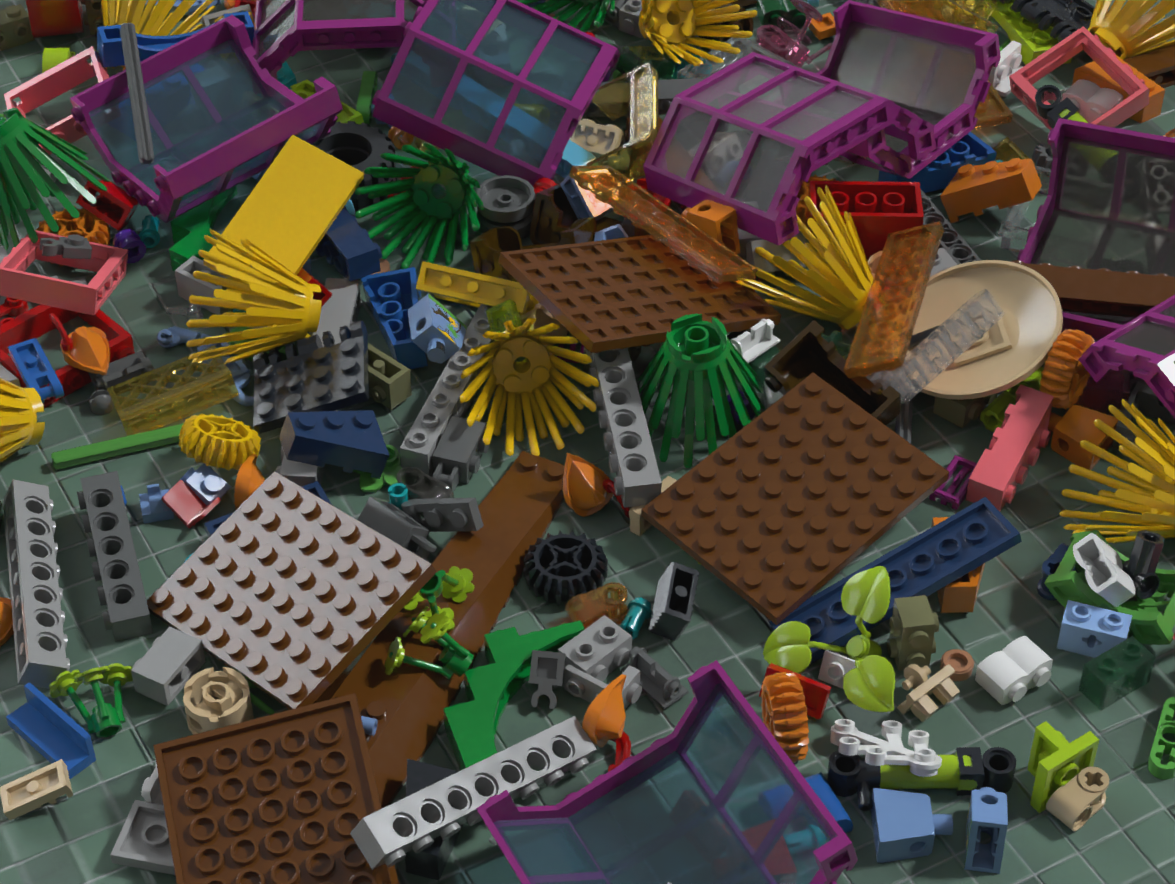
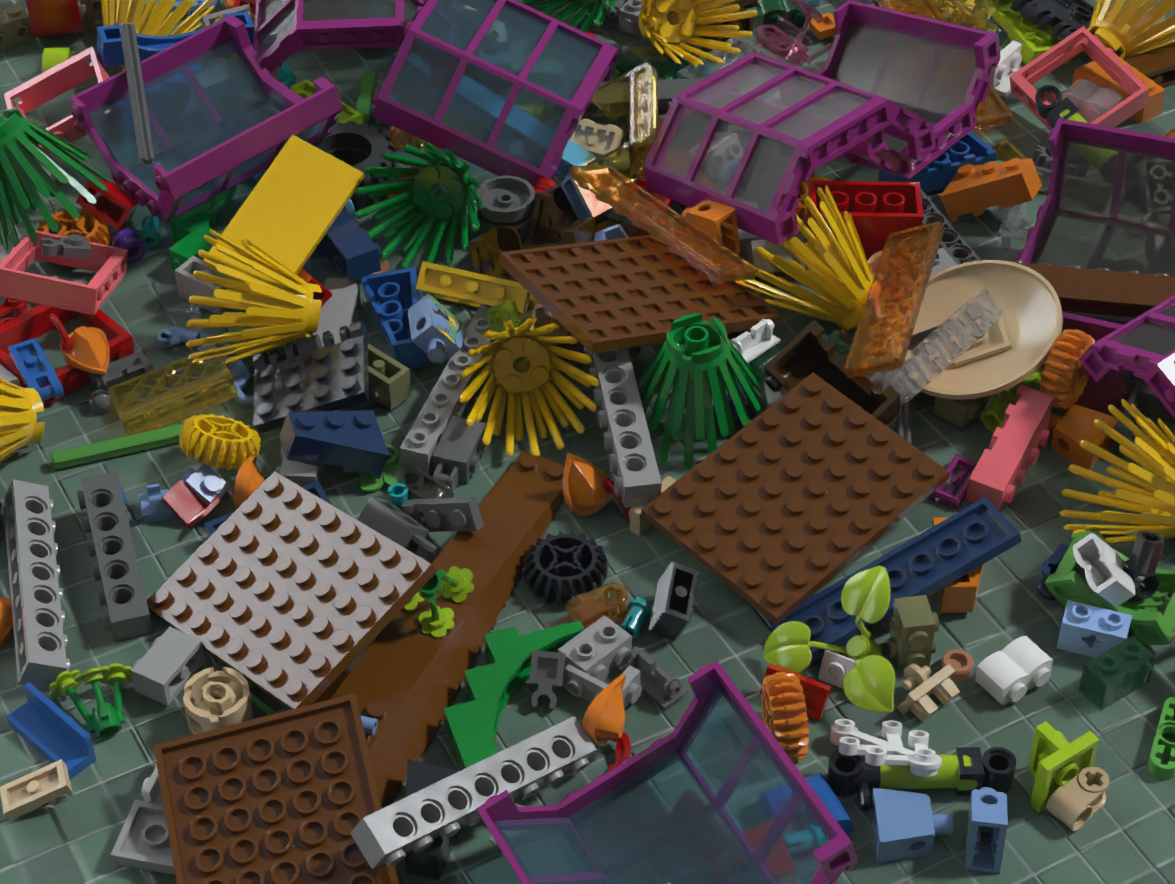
plant [385,606,473,679] -> none

